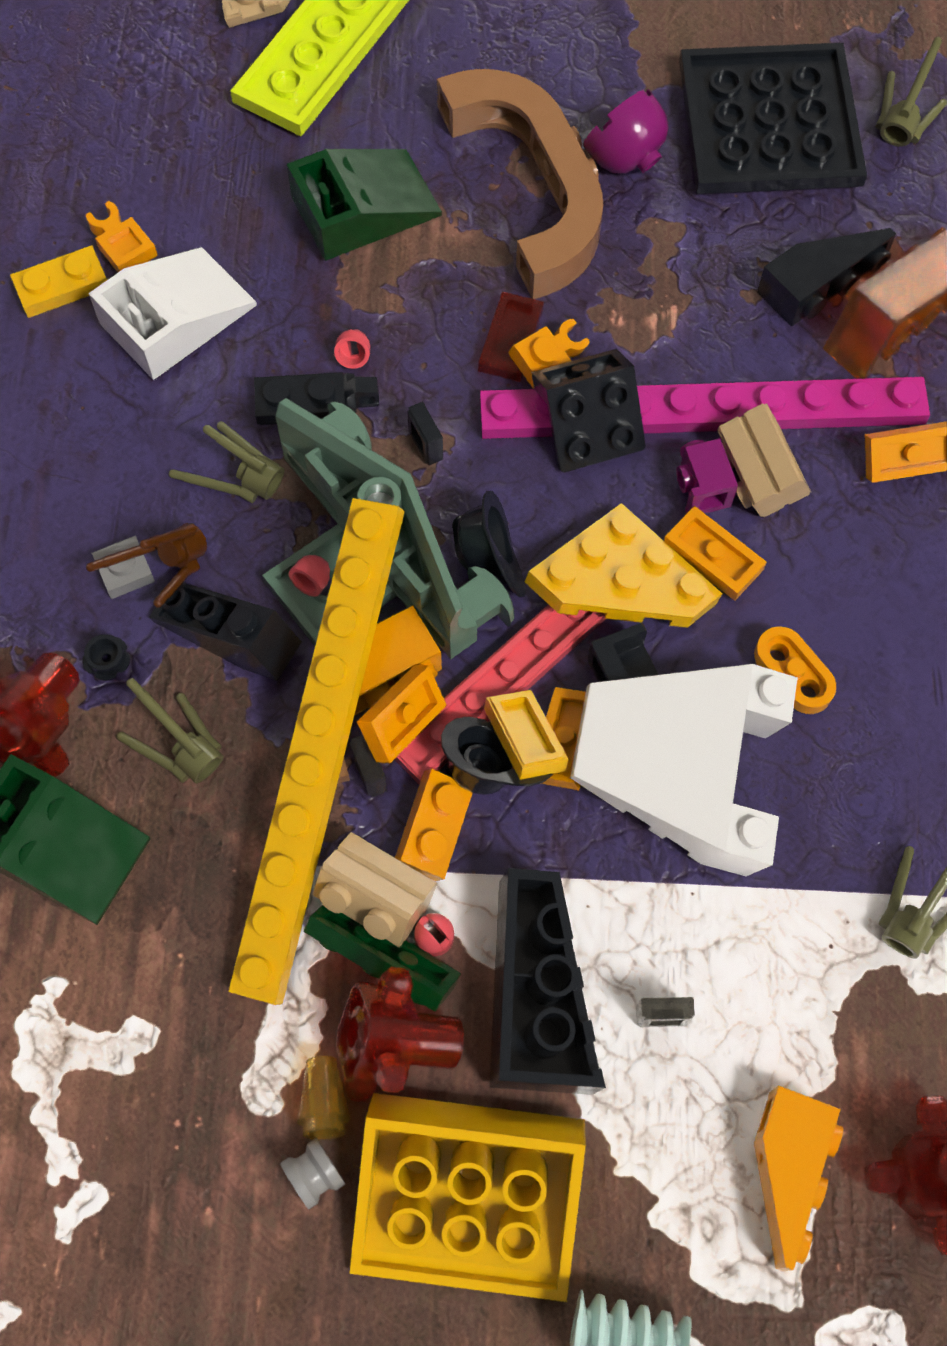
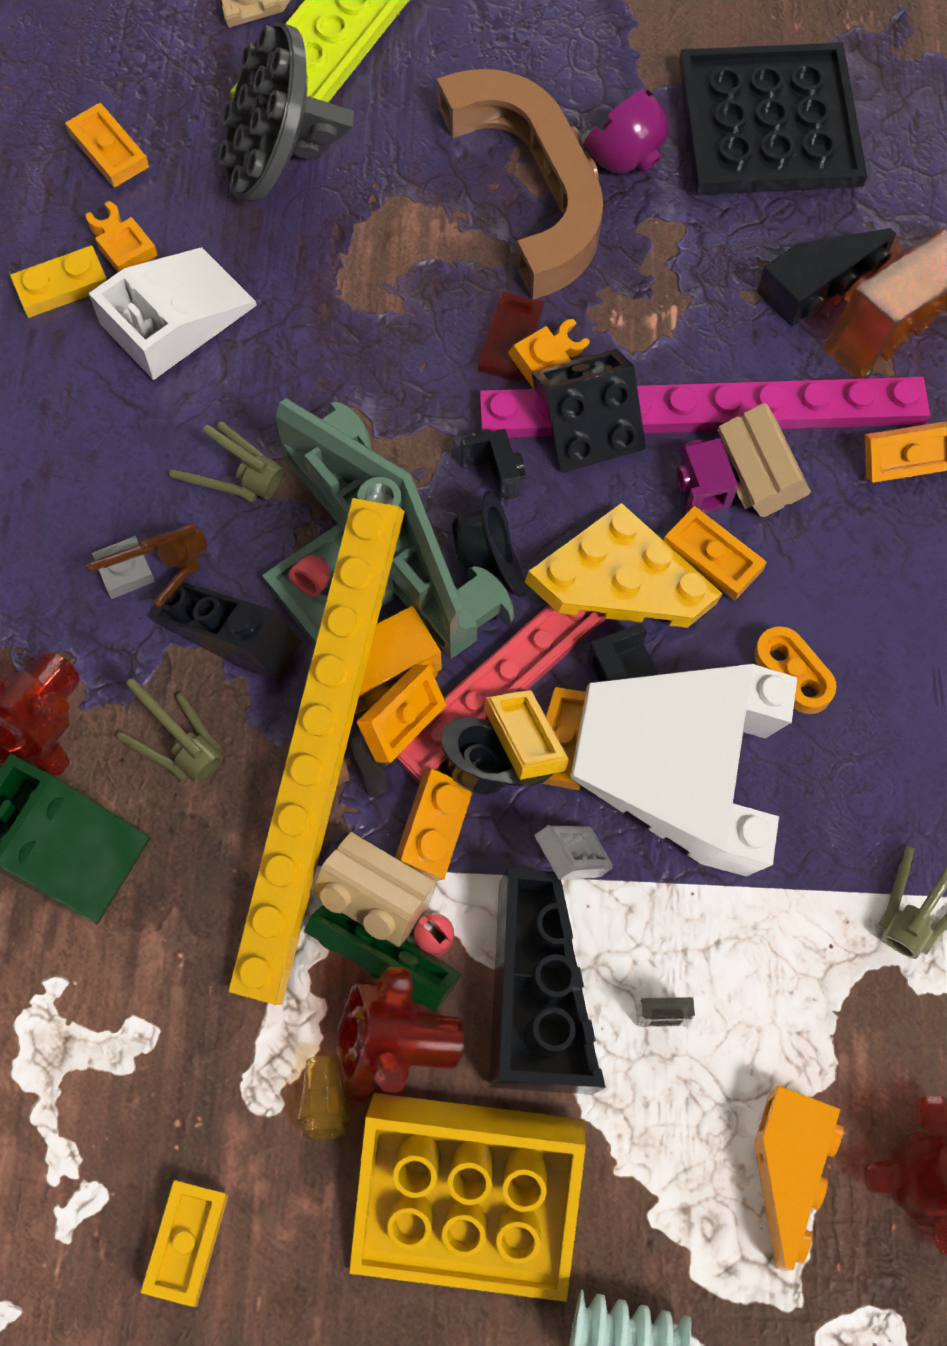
black plate [82,634,130,681] -> none
black hinge [254,372,379,425] -> none
light grey wheel [280,1138,345,1210] -> none
dark green slope [286,149,442,261] -> none
coral hinge [334,329,371,369] -> none
black tile [407,401,443,466] -> none
olive plant [875,37,947,147] -> none
none -> light orange plate [65,103,149,188]
none -> yellow plate [140,1180,229,1307]
none -> dark grey bracket [218,22,354,202]
none -> black bracket [461,429,526,501]
none -> light grey plate [534,825,613,880]

